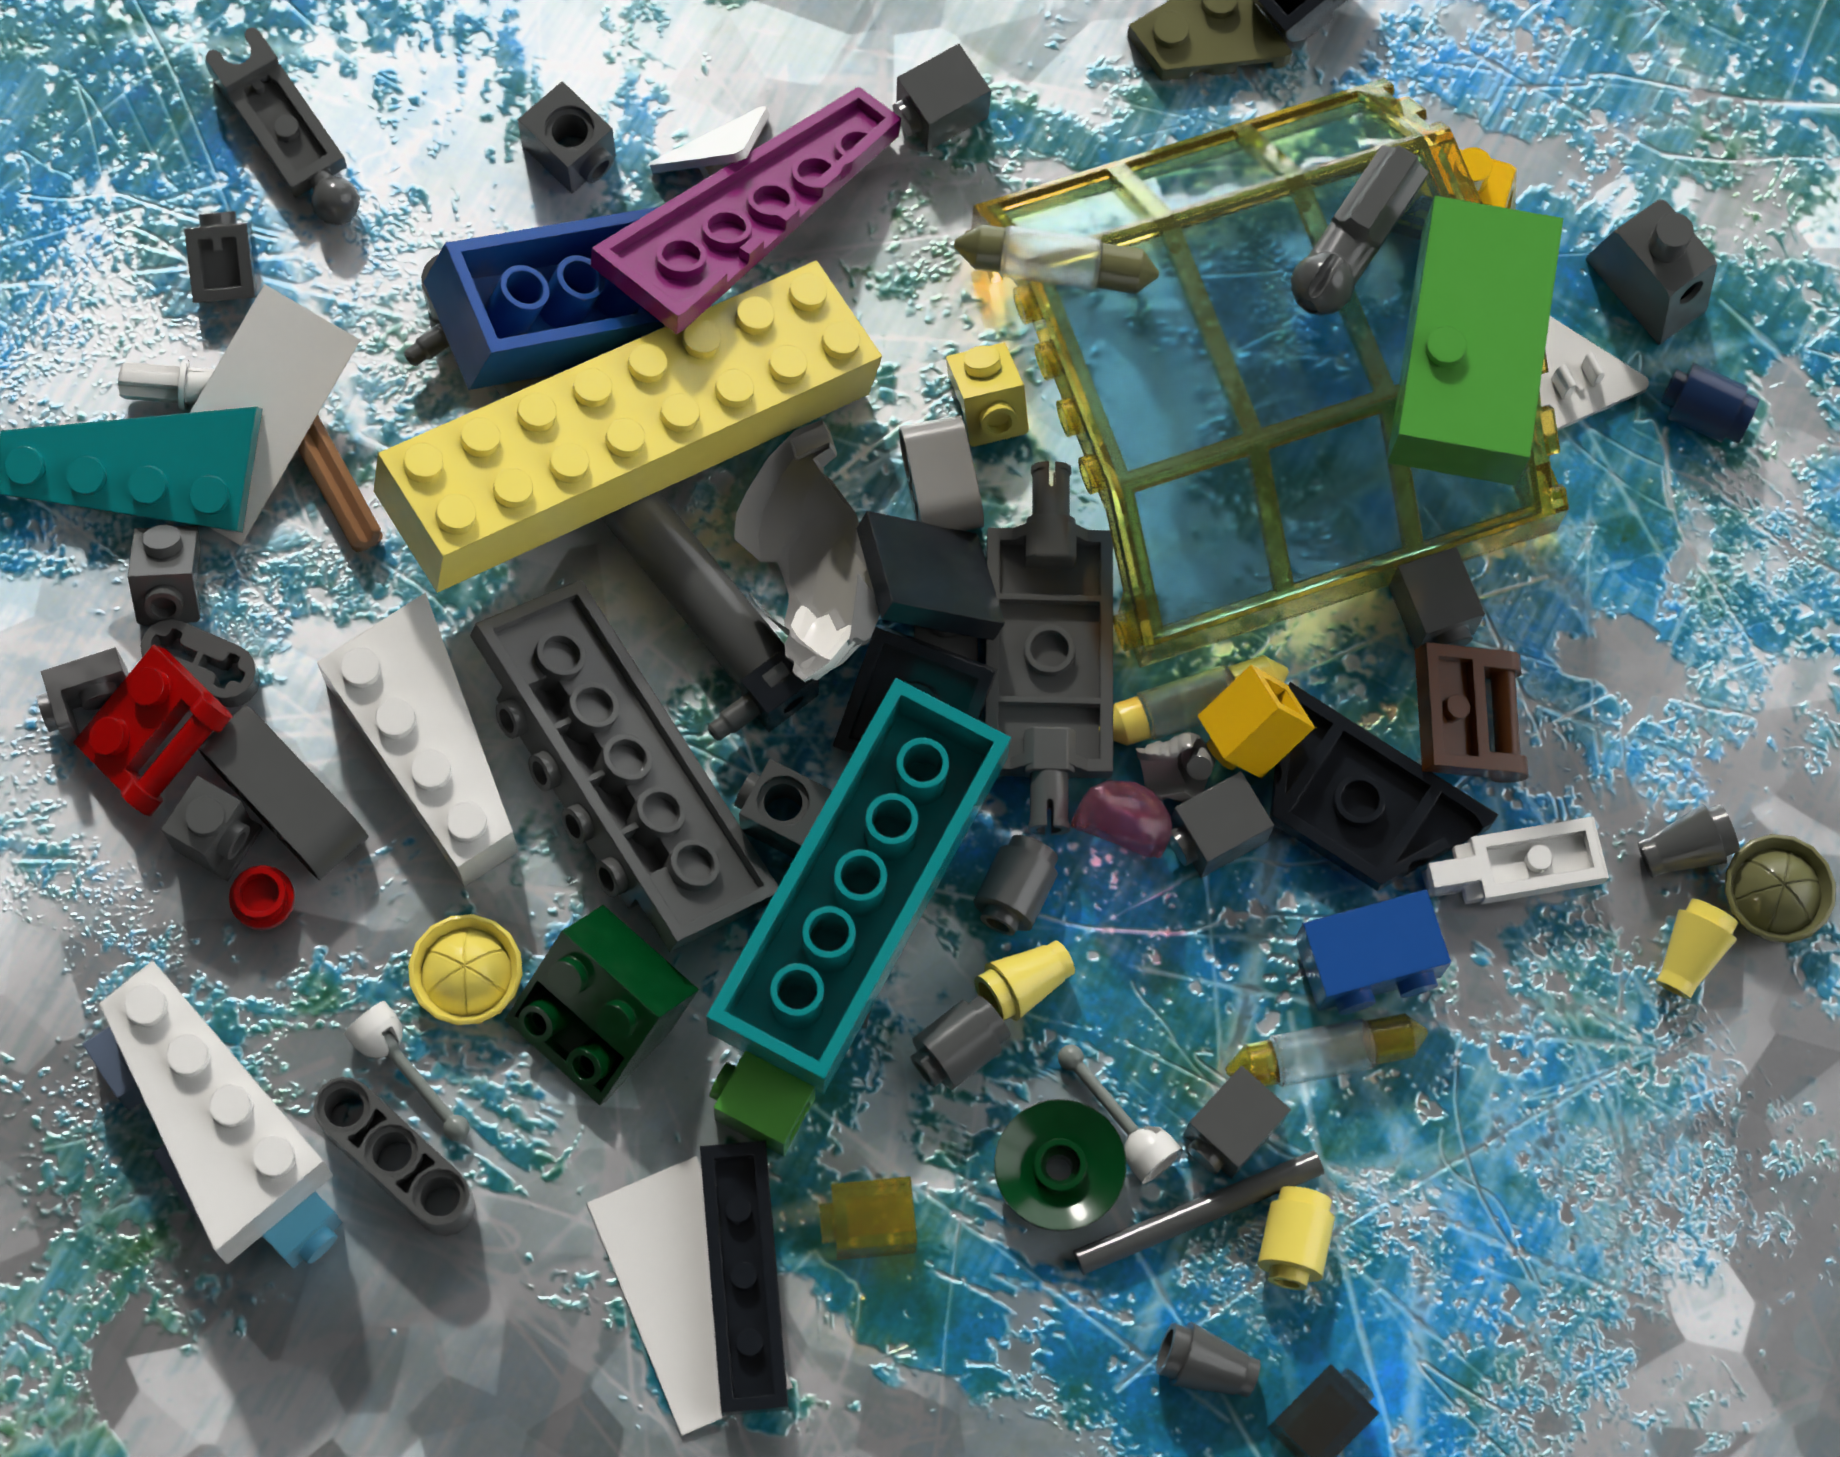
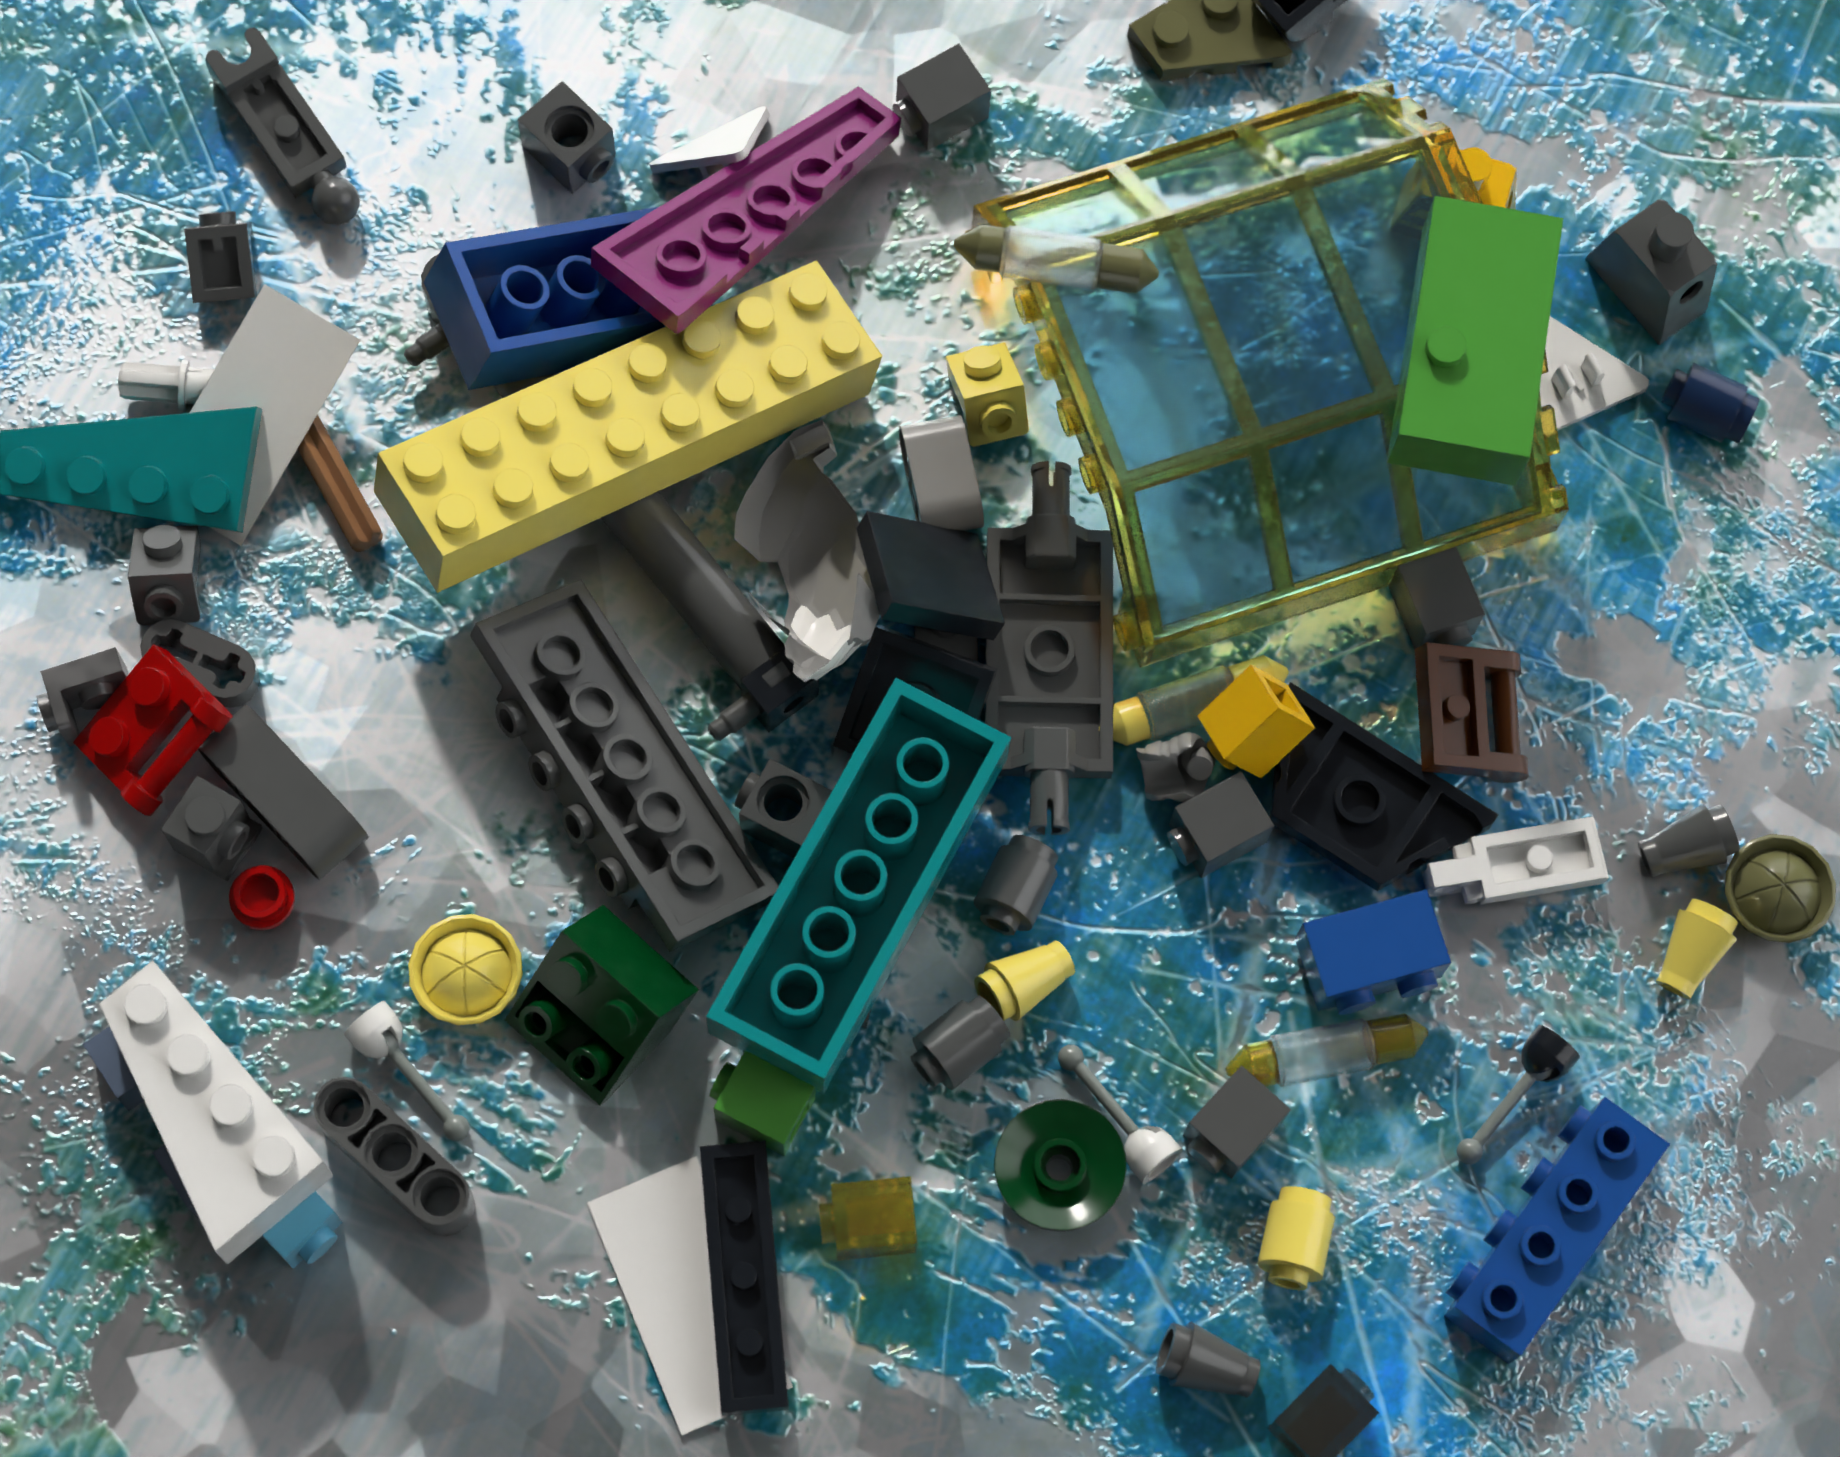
white wedge [317,592,518,887] -> none
clear pink hair [1071,780,1172,858] -> none
dark grey bar [1073,1150,1324,1275] -> none
dark grey piece [1291,145,1429,316] -> none
none -> blue brick [1444,1097,1670,1365]
none -> hinge [1457,1025,1580,1164]

